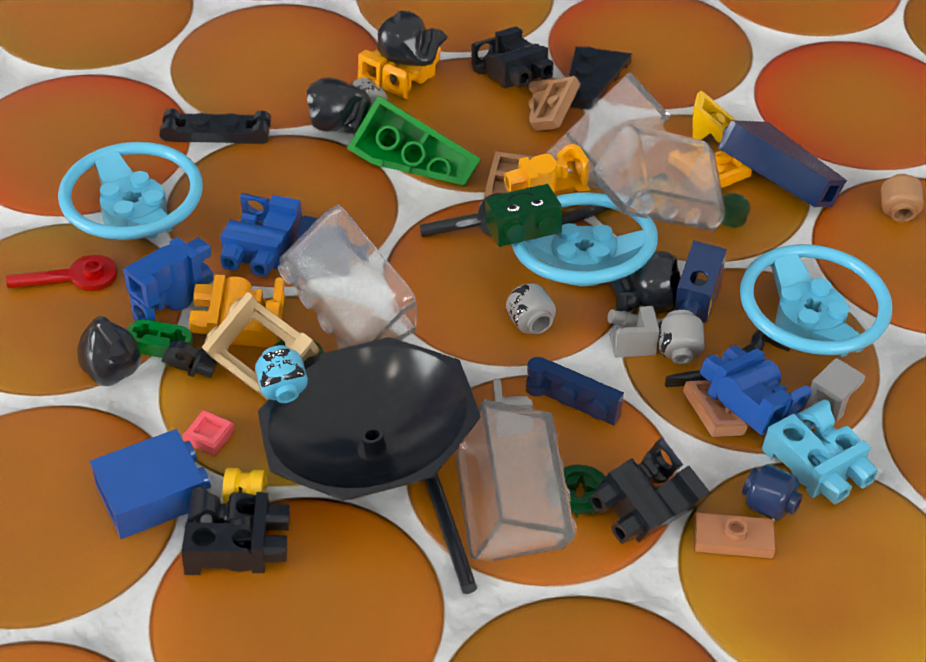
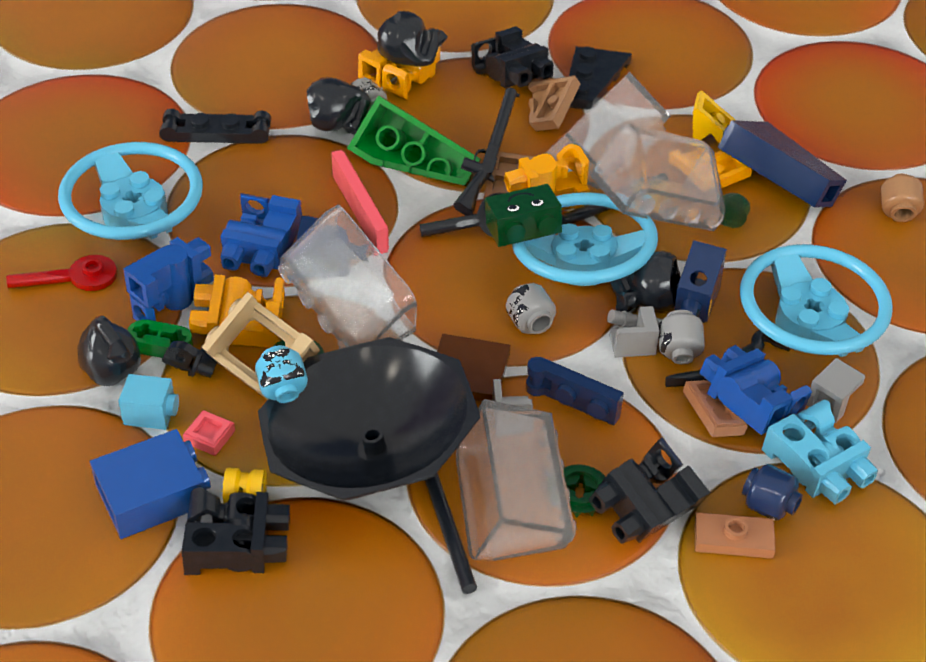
none -> medium azure brick [118,374,179,430]
none -> coral tile [332,150,389,255]
none -> reddish brown tile [437,334,511,403]
none -> black piece [453,88,520,216]

